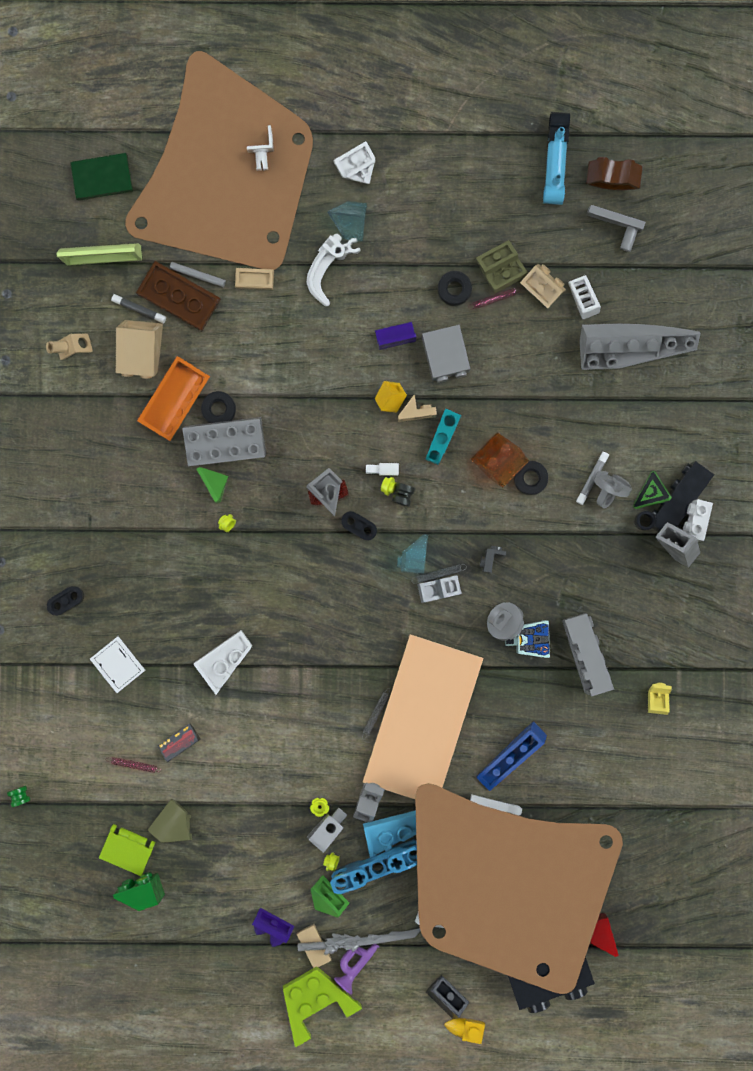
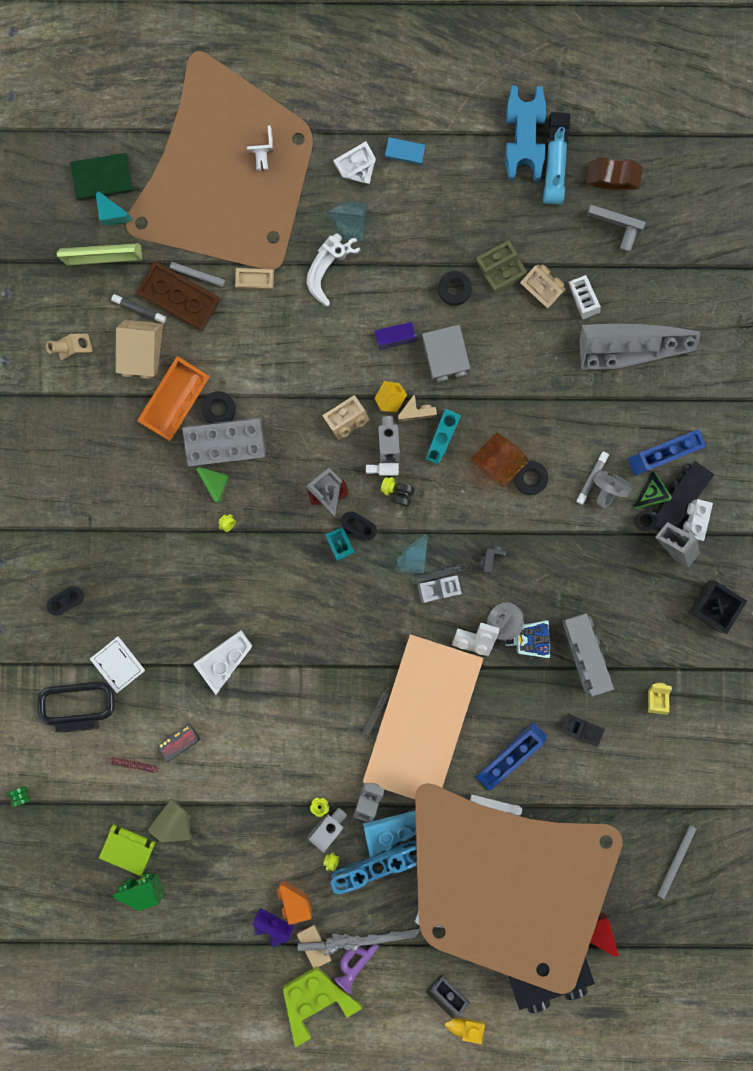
bright green slope [311,875,349,918] -> none
clear pink piece [469,288,521,309] -> none
none -> black bar [37,682,115,733]
none -> teal slope [96,191,133,226]
none -> orange slope [277,881,313,925]
none -> tan bracket [322,395,370,440]
none -> teal slope [325,527,355,561]
none -> light grey torso [378,416,400,463]
none -> dark azure tile [385,137,426,165]
none -> white plate [452,623,500,656]
none -> dark azure piece [505,86,546,181]
none -> black slope [561,714,605,747]
none -> blue slope [627,429,706,476]
none -> light grey bar [657,825,697,899]
none -> black brick [688,580,747,634]

